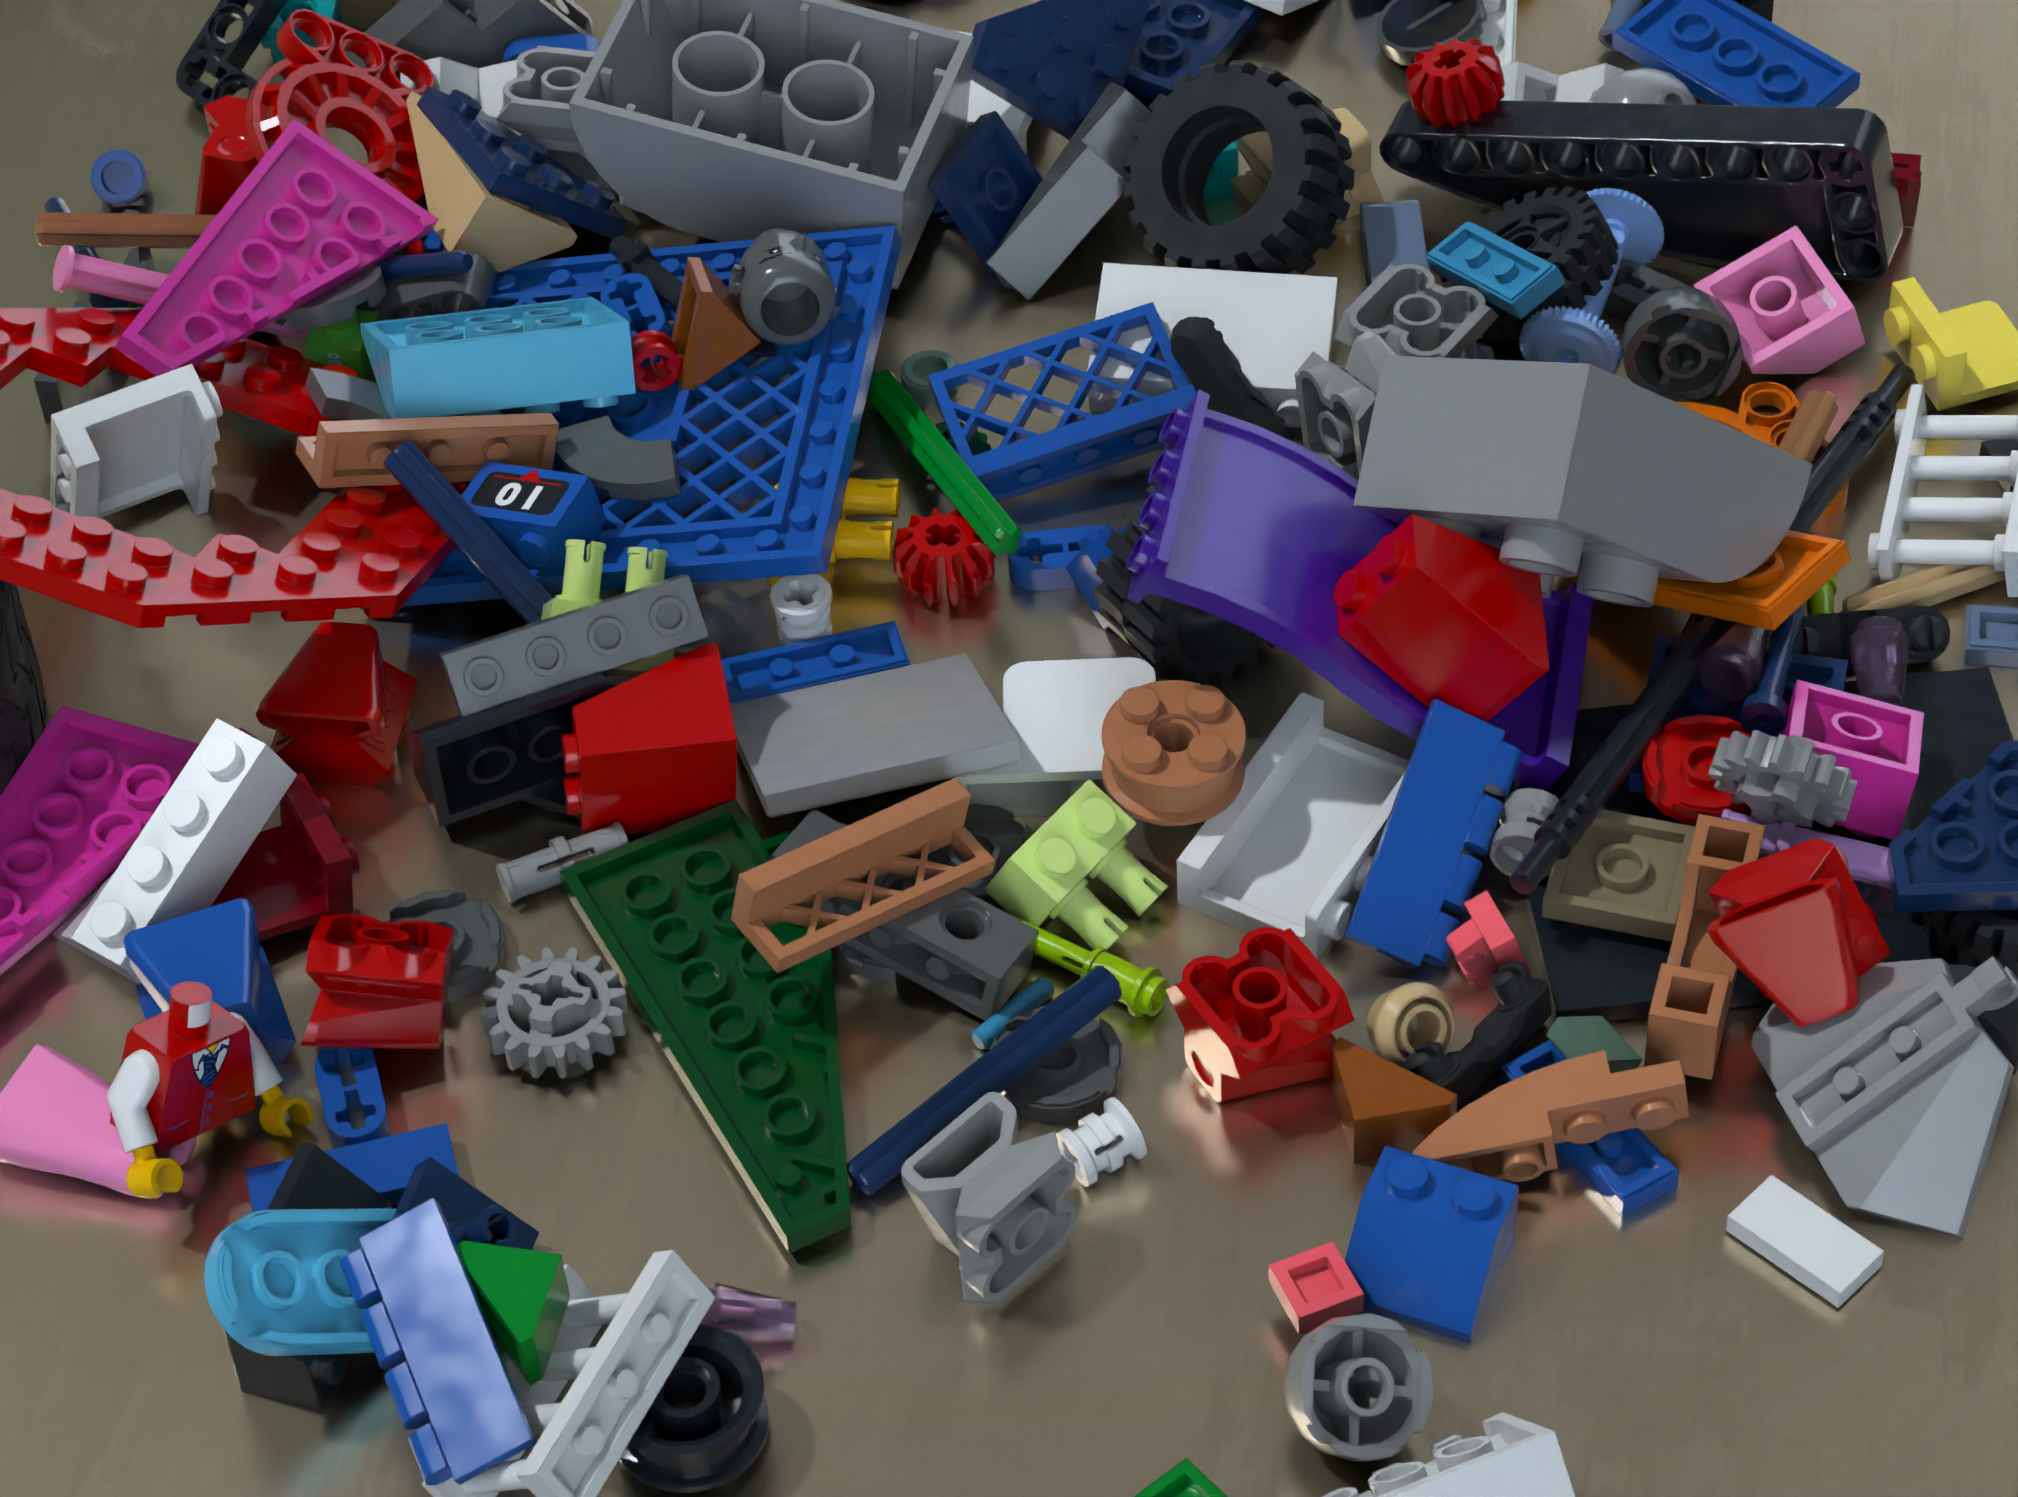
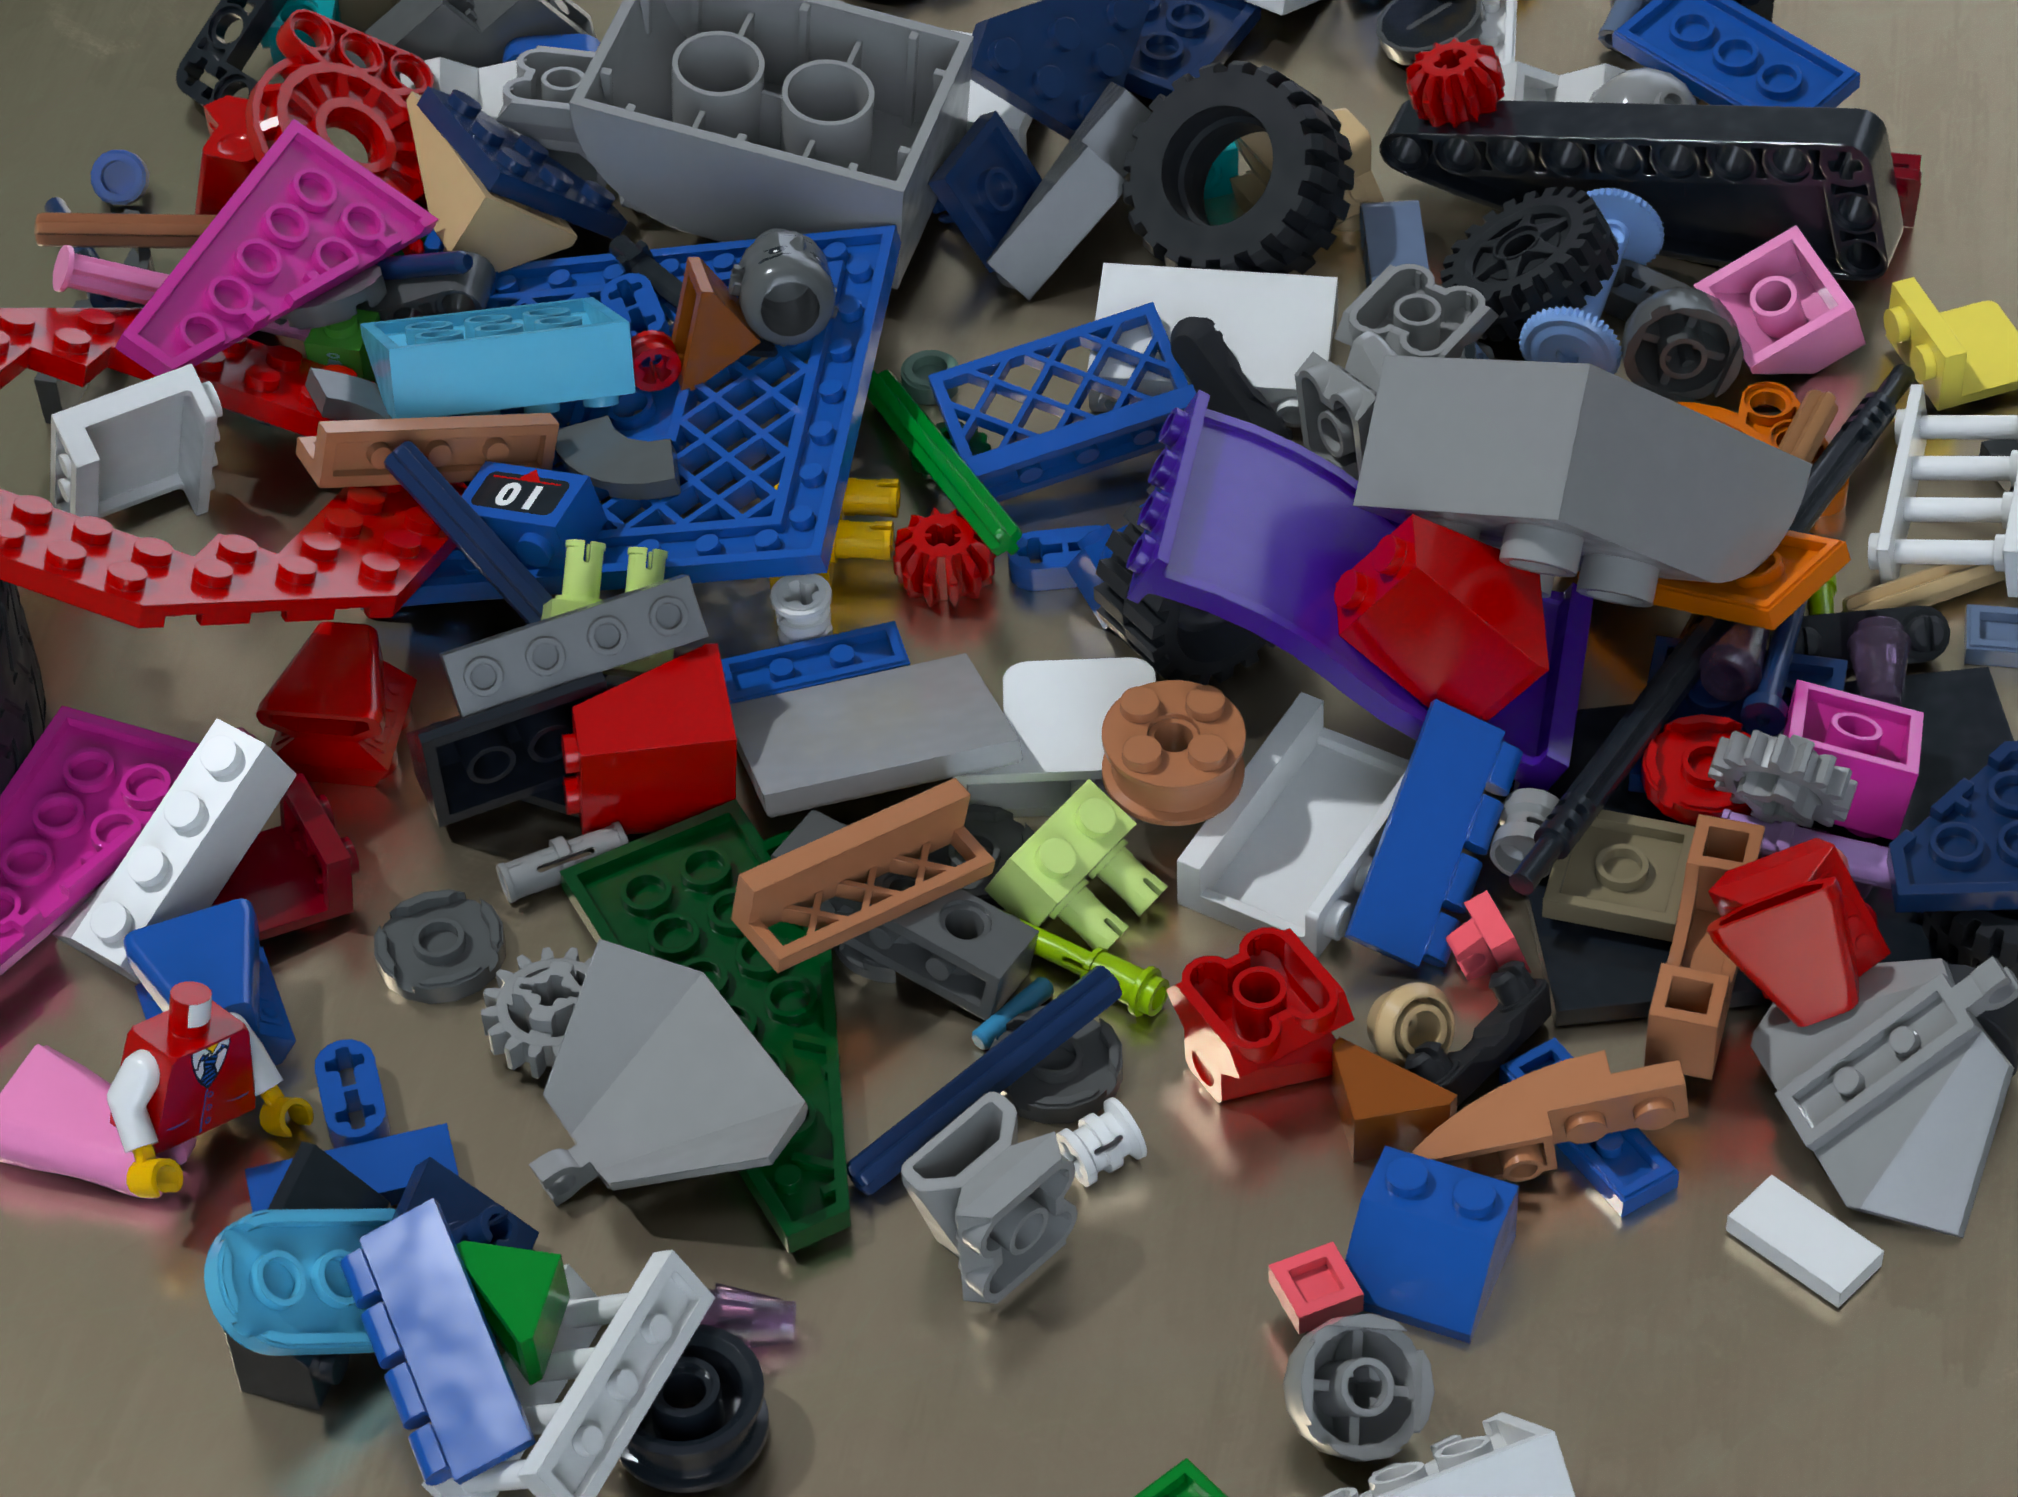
red piece [301,914,454,1050] -> none
dark azure tile [1425,221,1566,320] -> none
sand green tile [1546,1016,1643,1073] -> none
none -> light grey panel [529,939,808,1207]

